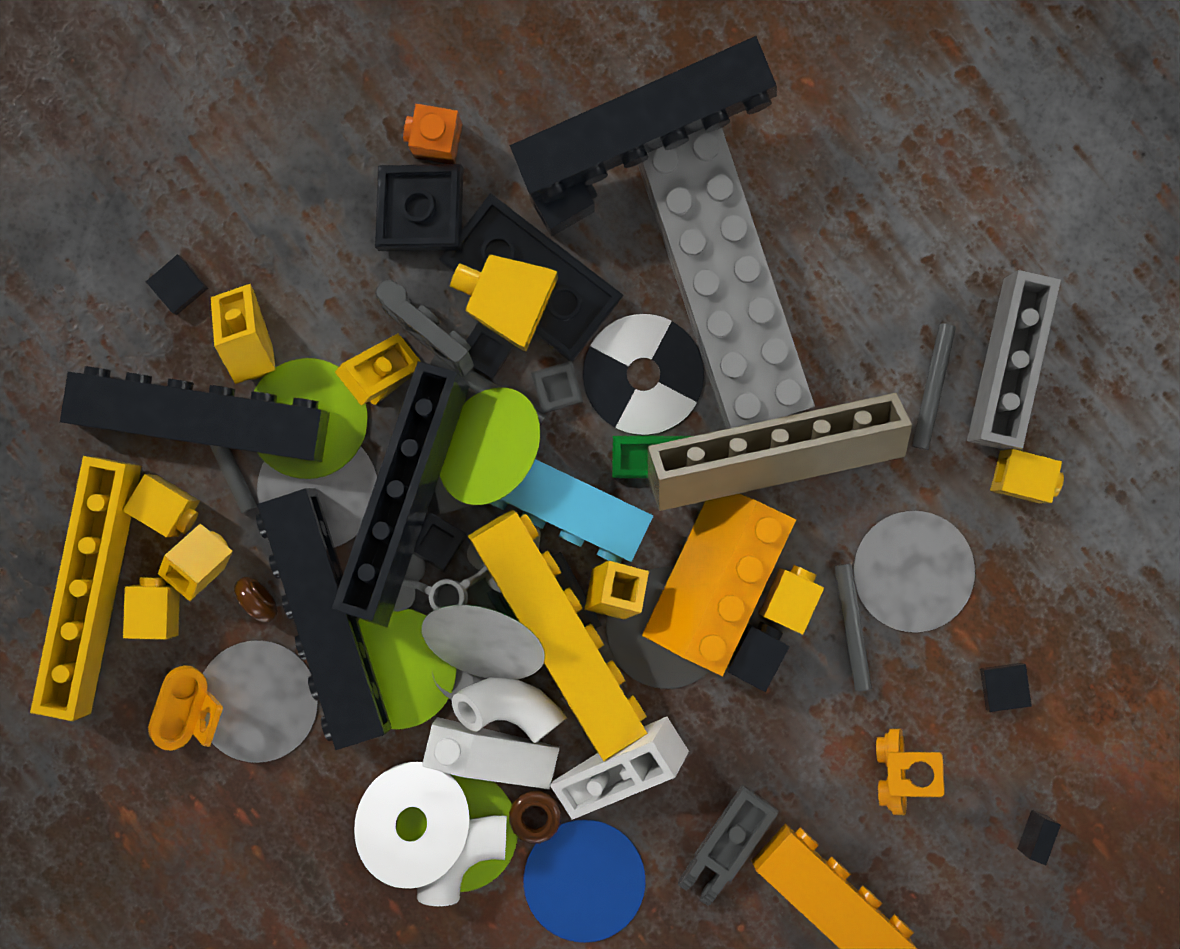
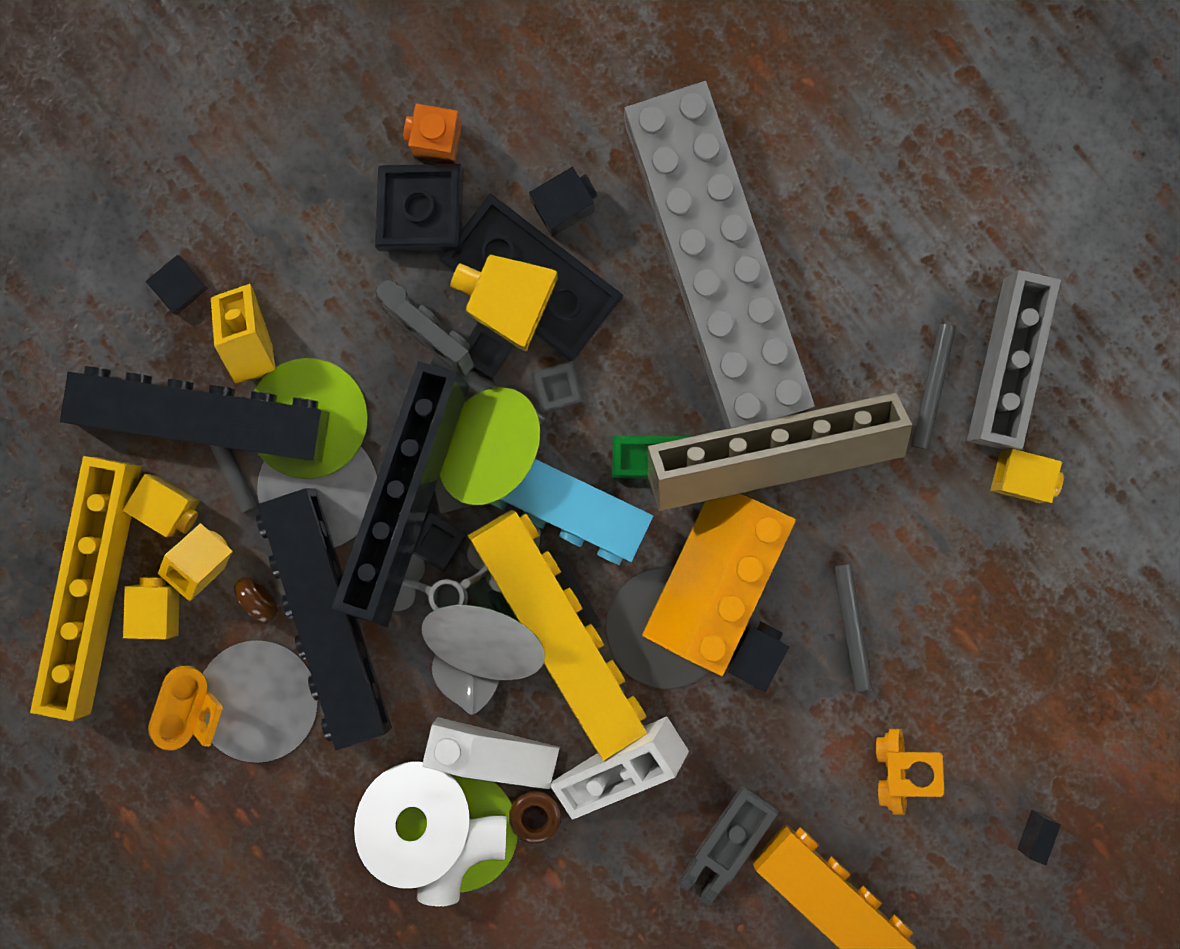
yellow slope [335,333,421,406] -> none
lime sticker [358,609,456,729] -> none
white cylinder [452,677,567,744] -> none
black brick [509,36,777,203] -> none
blue sticker [523,820,645,943] -> none
sticker [583,314,704,435] -> none
yellow brick [584,561,649,620] -> none
yellow brick [759,565,824,634] -> none
flat silver sticker [854,511,975,632] -> none
black tile [980,663,1032,712] -> none

